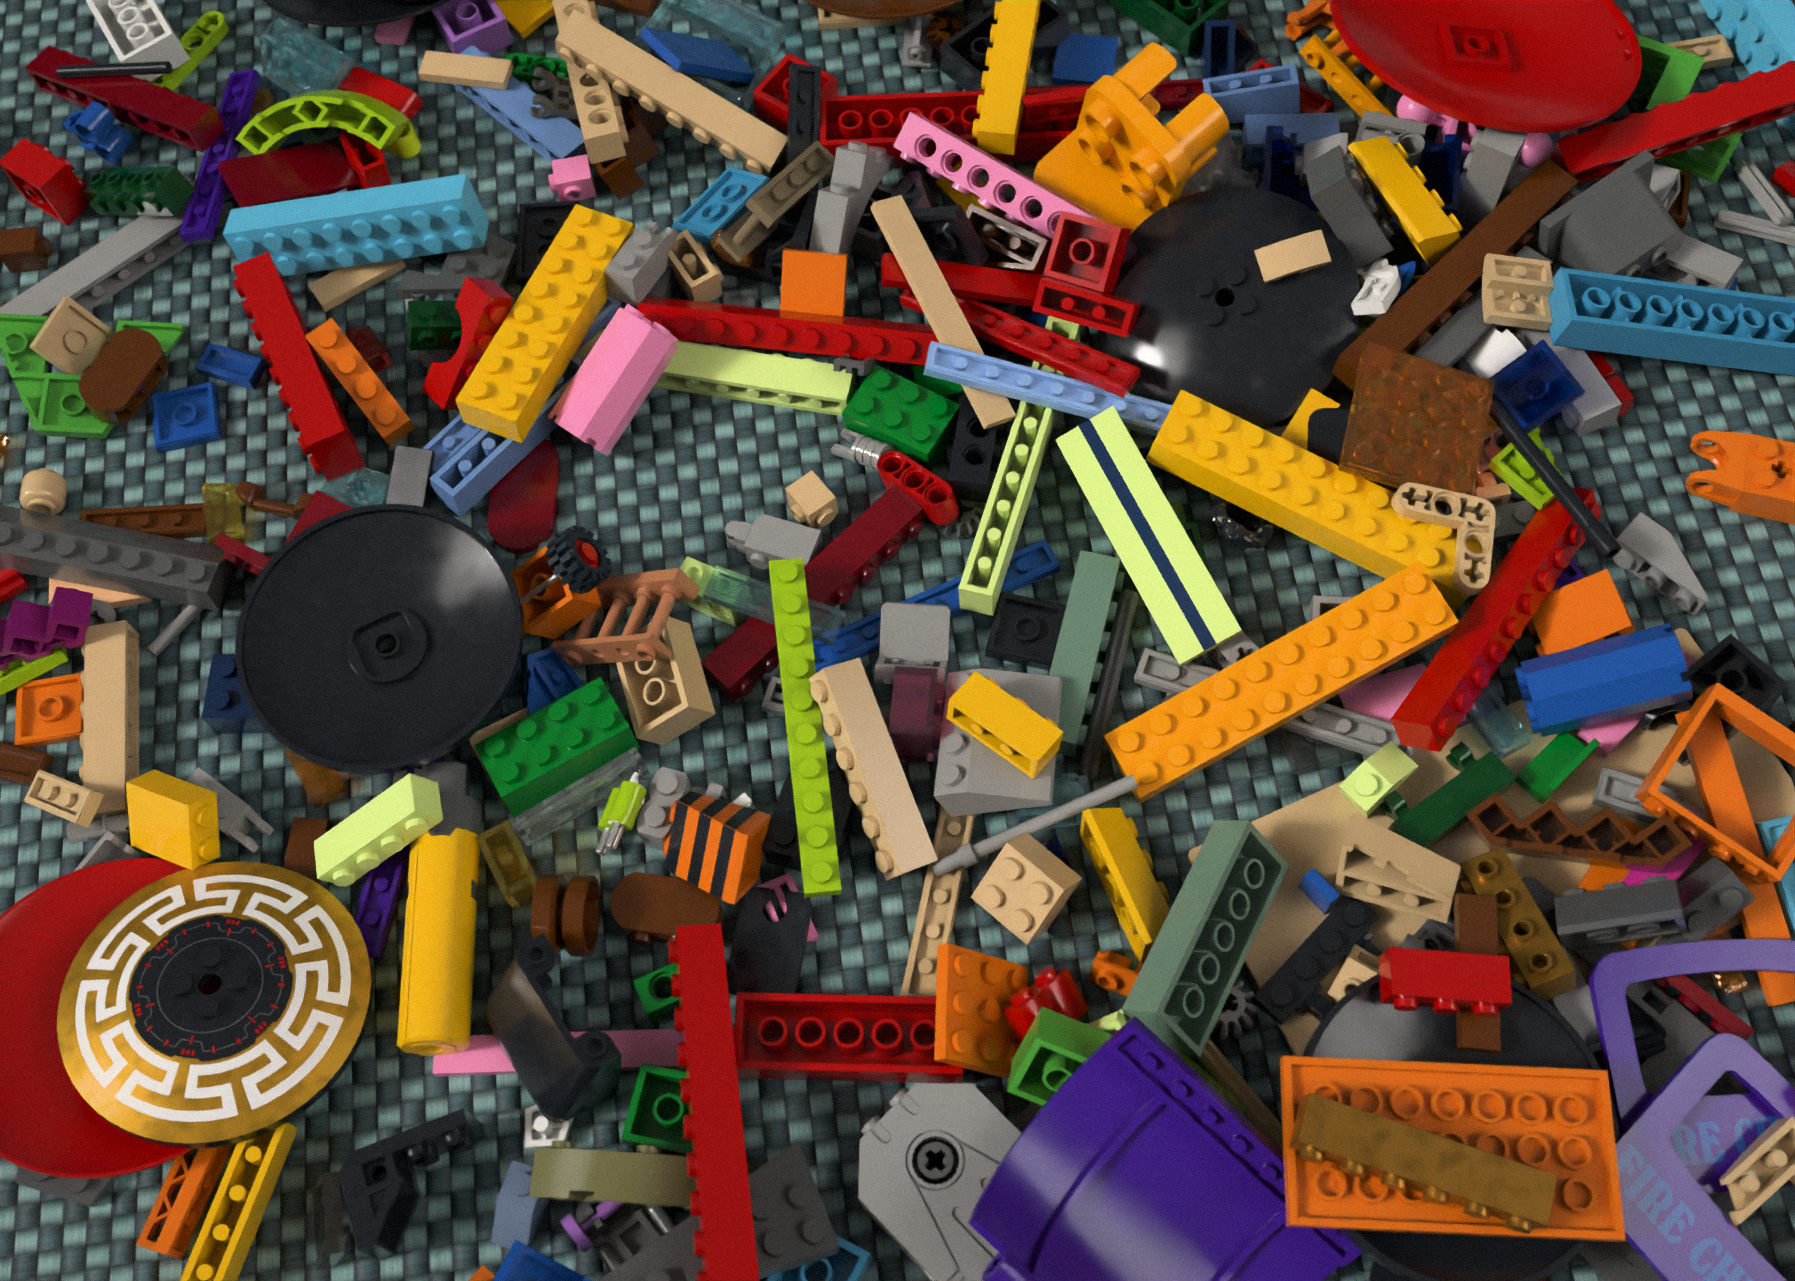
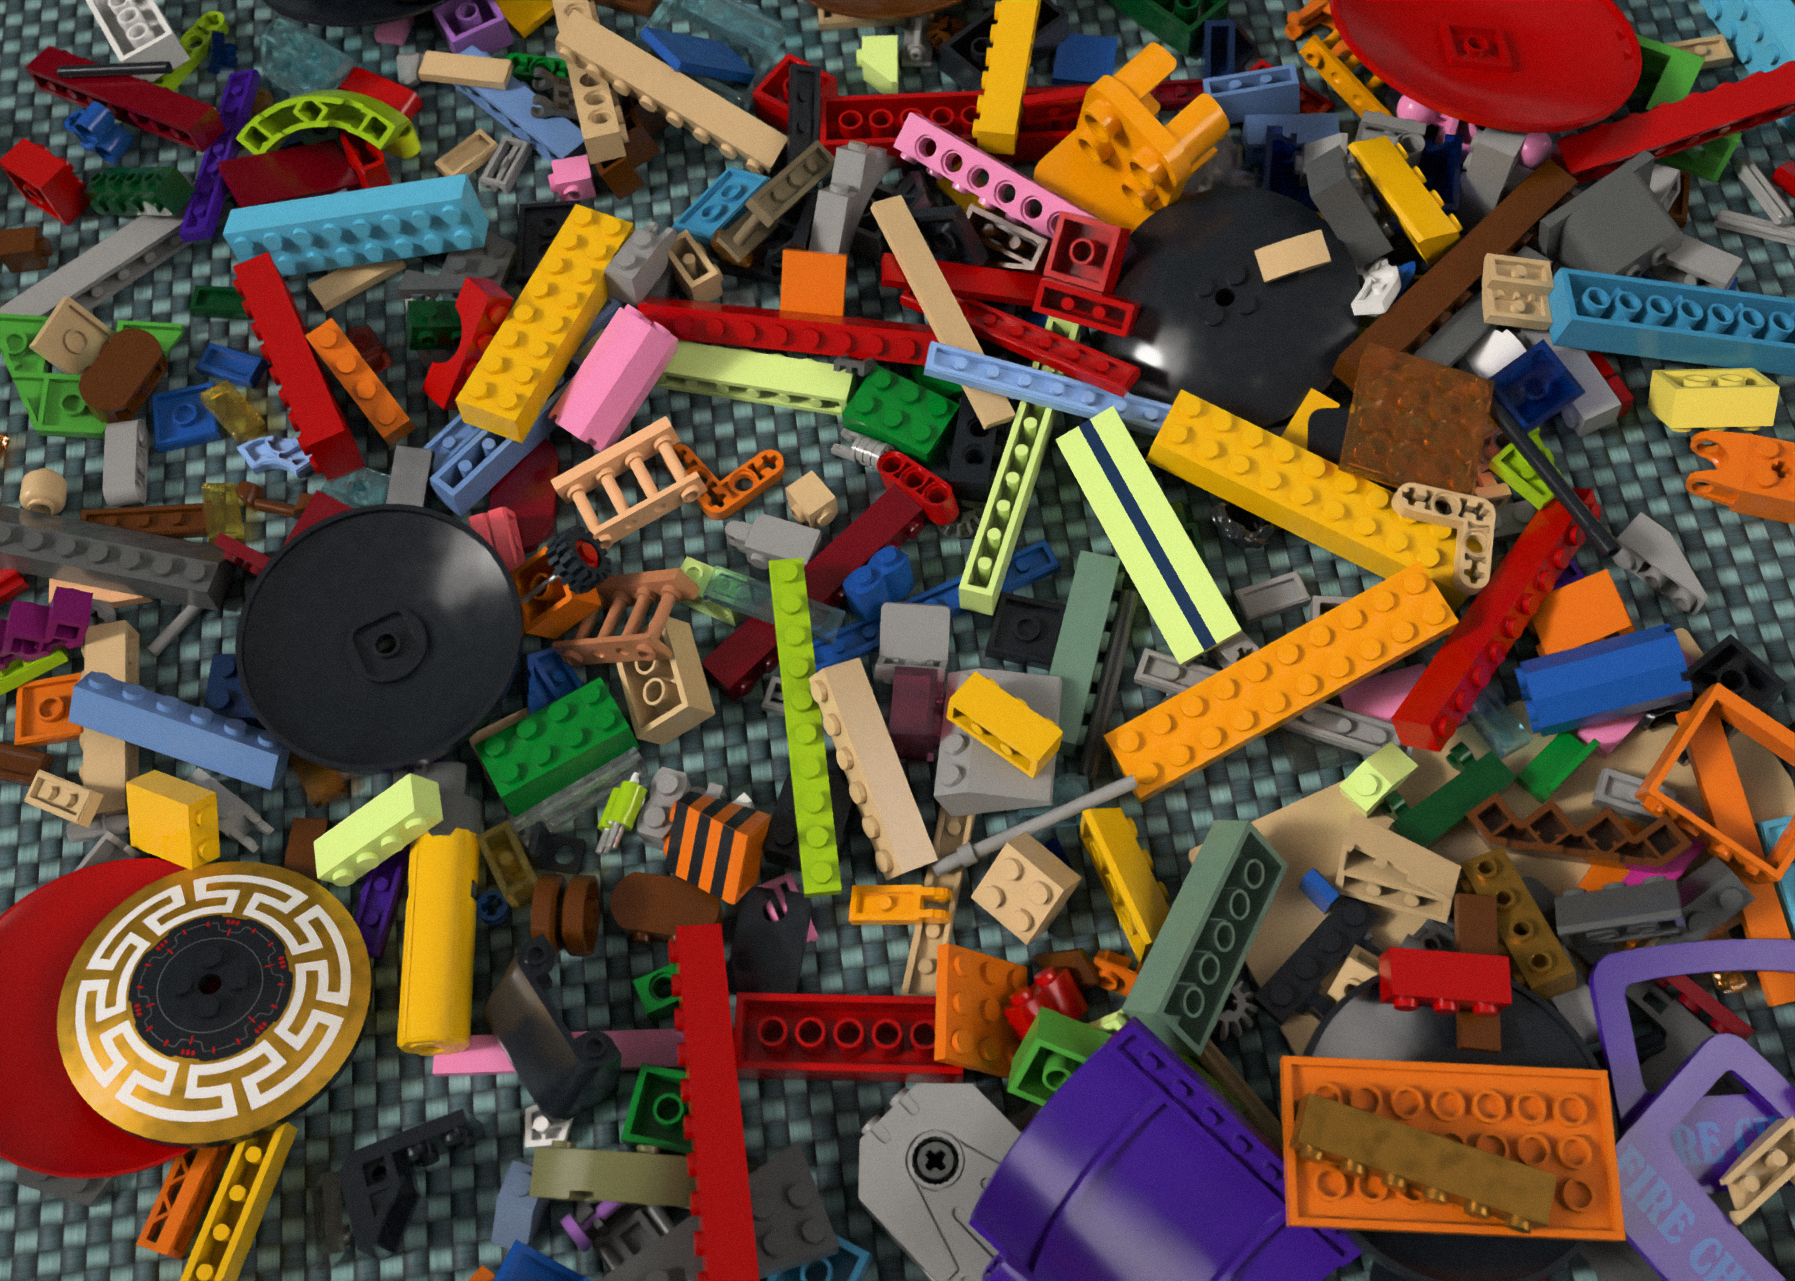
none -> medium blue brick [68,671,290,791]
none -> light grey beam [102,419,149,507]
none -> dark green tile [188,285,250,320]
none -> clear yellow tile [200,379,266,444]
none -> clear blue tile [207,30,238,74]
none -> light blue tile [236,435,314,479]
none -> light grey piece [397,53,427,89]
none -> tan tile [434,128,499,177]
none -> coral brick [468,507,526,573]
none -> blue bush [477,890,512,926]
none -> light grey tile [479,135,533,195]
none -> black bracket [528,821,586,874]
none -> light nougat fence [550,416,708,550]
none -> orange beam [663,444,785,521]
none -> blue brick [843,545,915,623]
none -> light orange hinge [848,885,953,925]
none -> yellowish green slope [856,35,899,94]
none -> reddish brown piece [1032,948,1102,993]
none -> light grey tile [1233,570,1311,625]
none -> light yellow brick [1647,368,1780,432]

